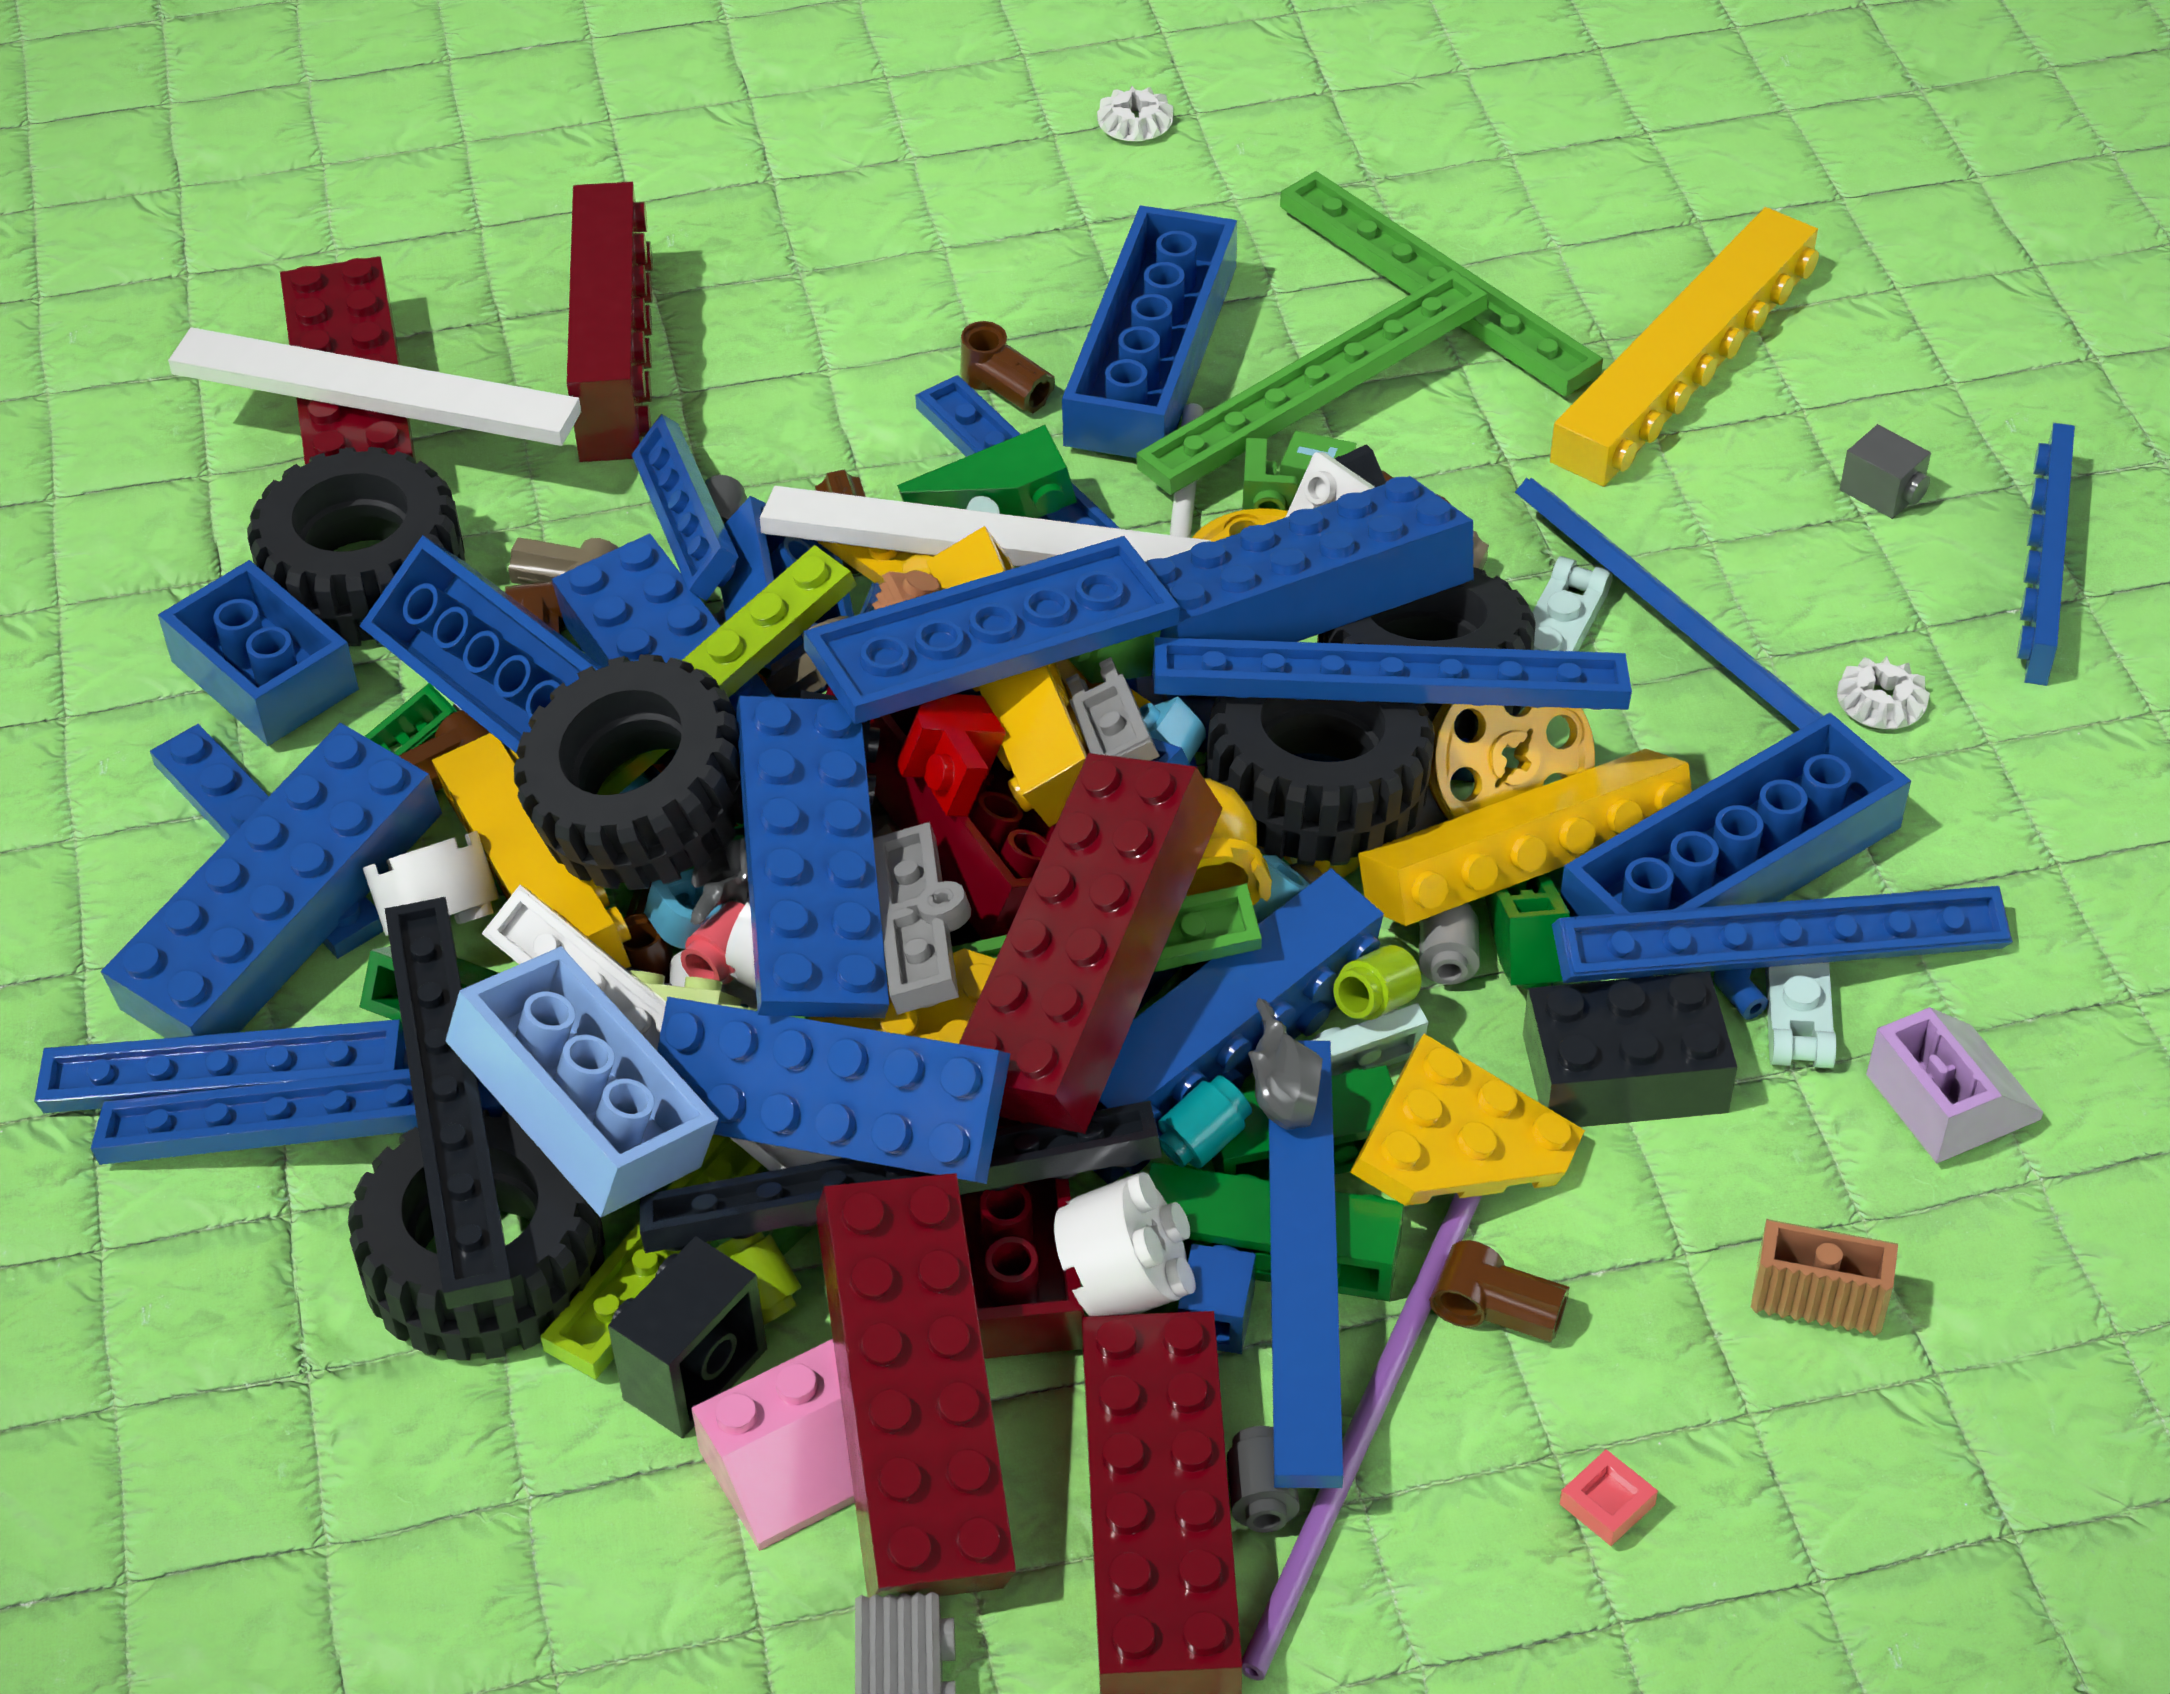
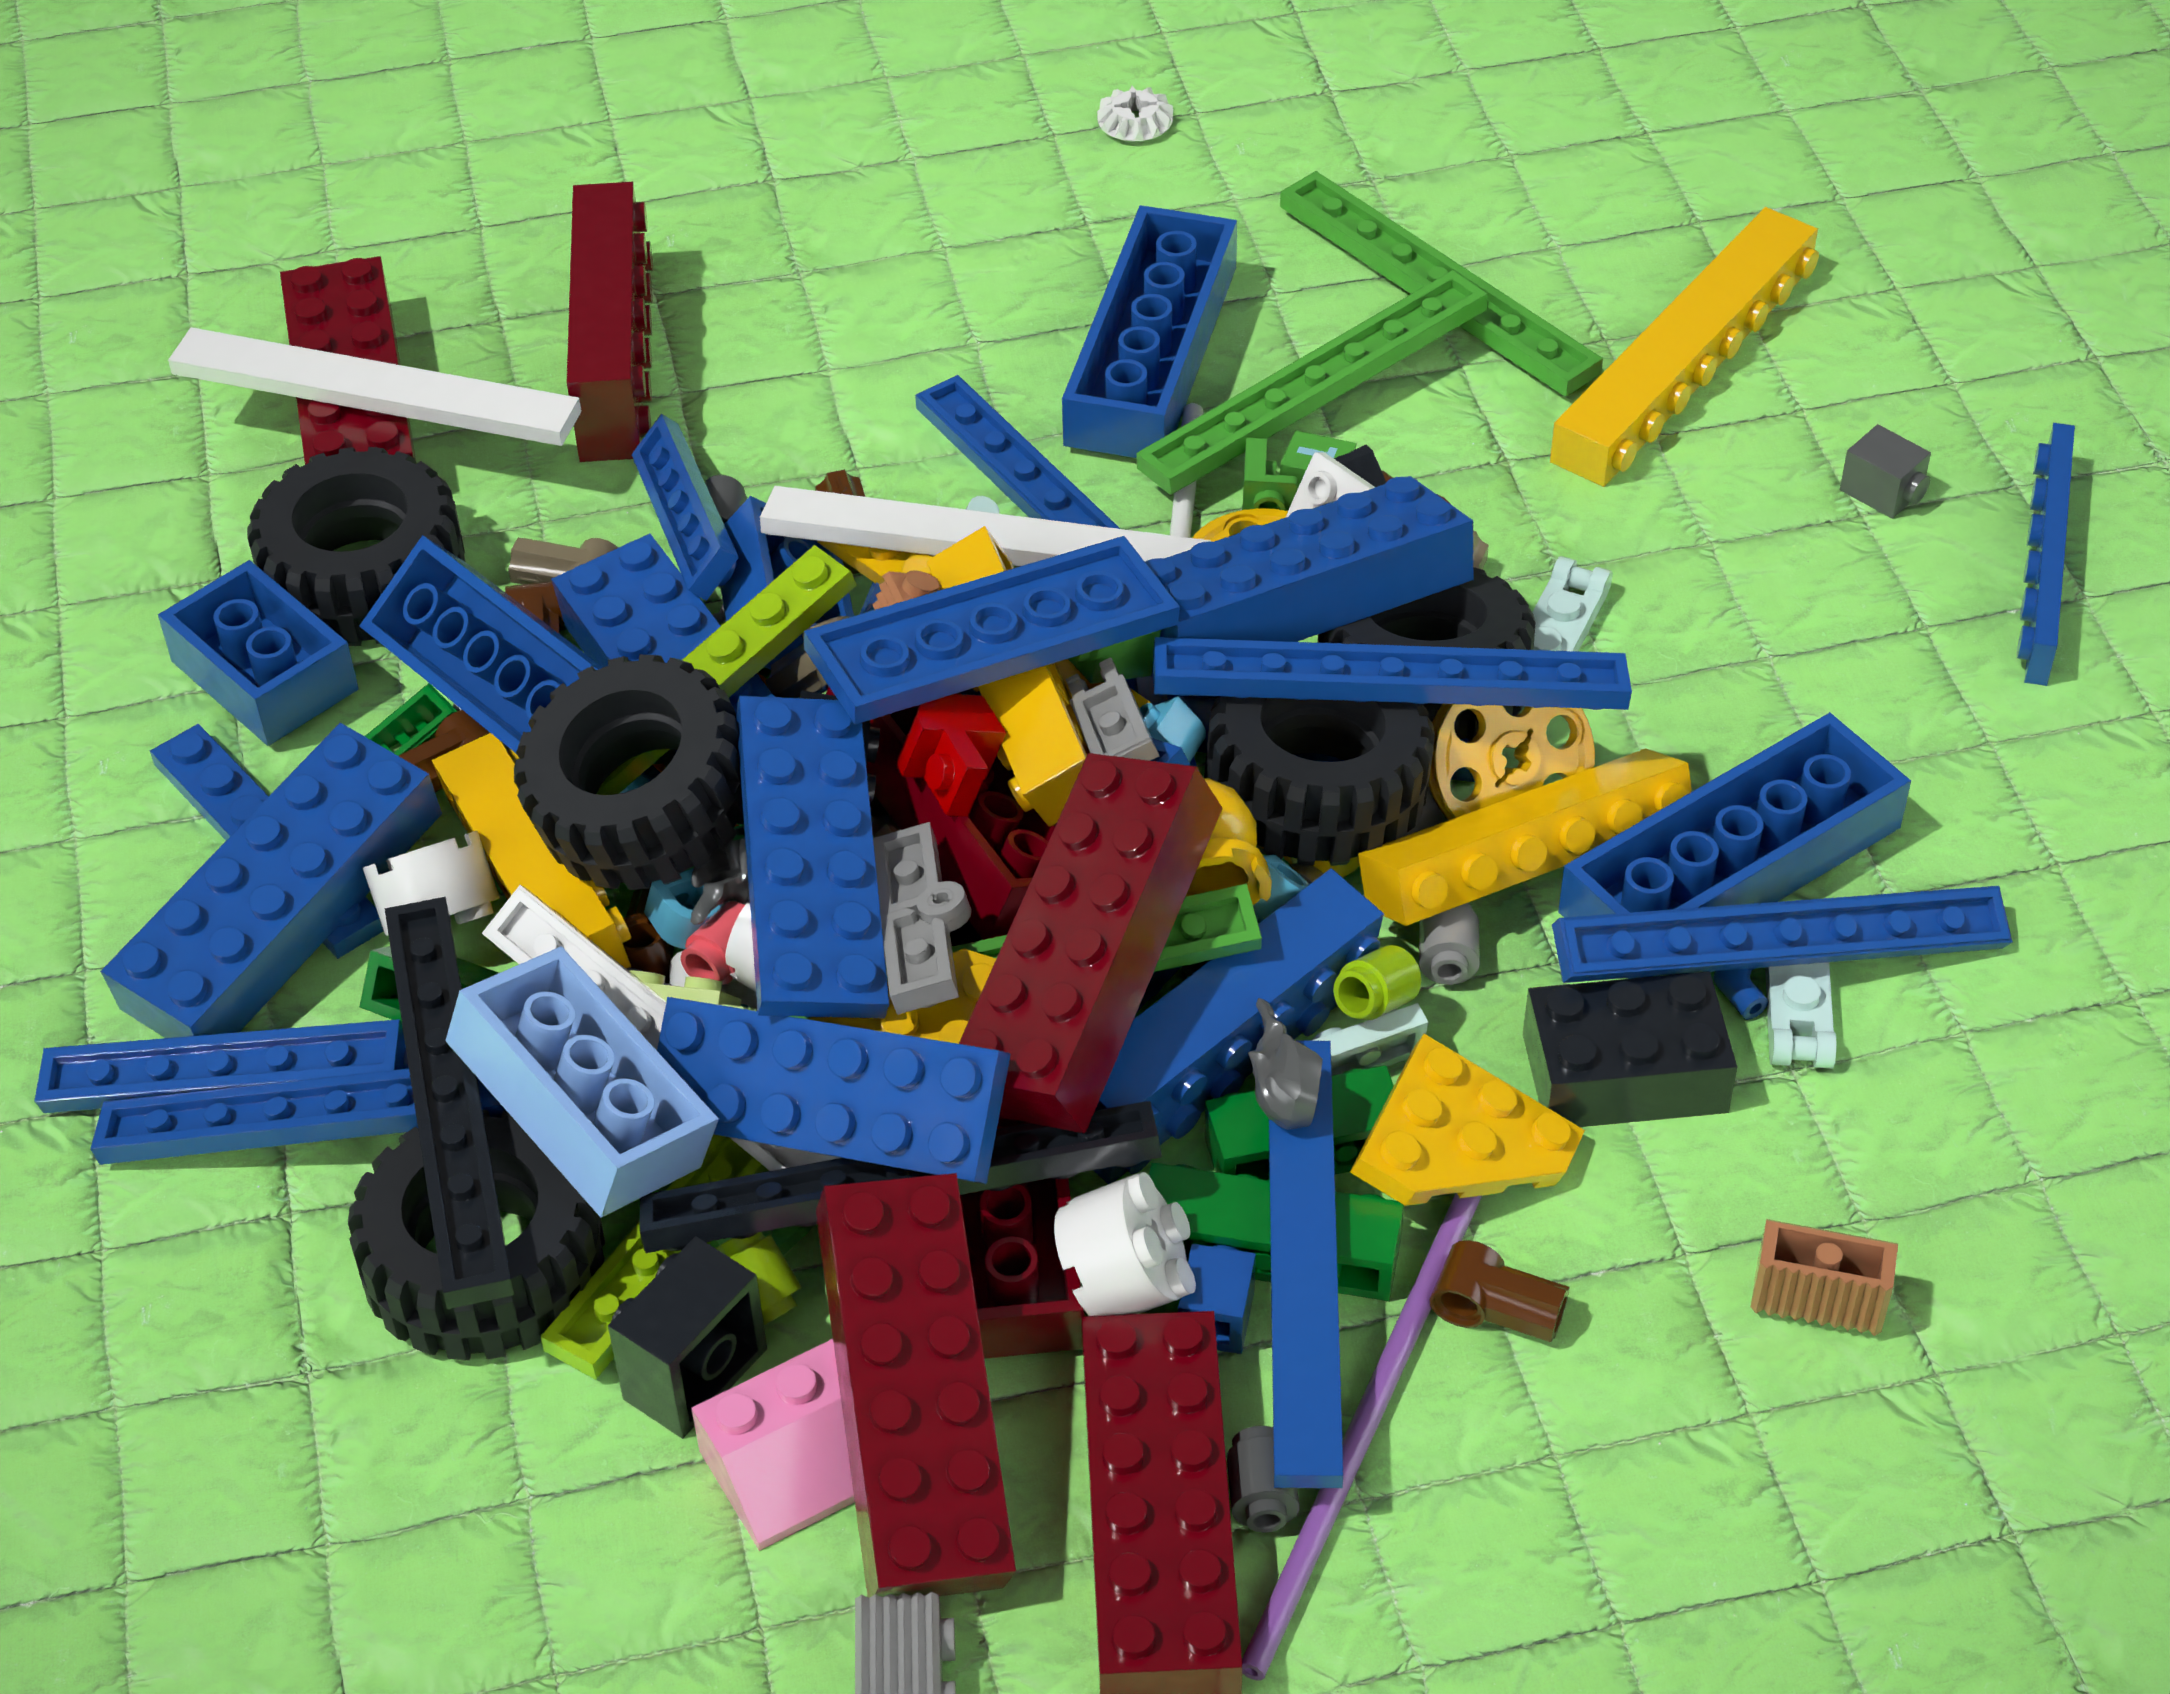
green slope [897,425,1077,518] -> none
reddish brown piece [960,321,1055,414] -> none
teal brick [1158,1075,1252,1169] -> none
green slope [1485,873,1570,989] -> none
blue tile [1515,477,1824,729] -> none
coral plate [1559,1449,1658,1546] -> none
white gear [1837,656,1930,729] -> none
slope [1866,1007,2043,1164] -> none

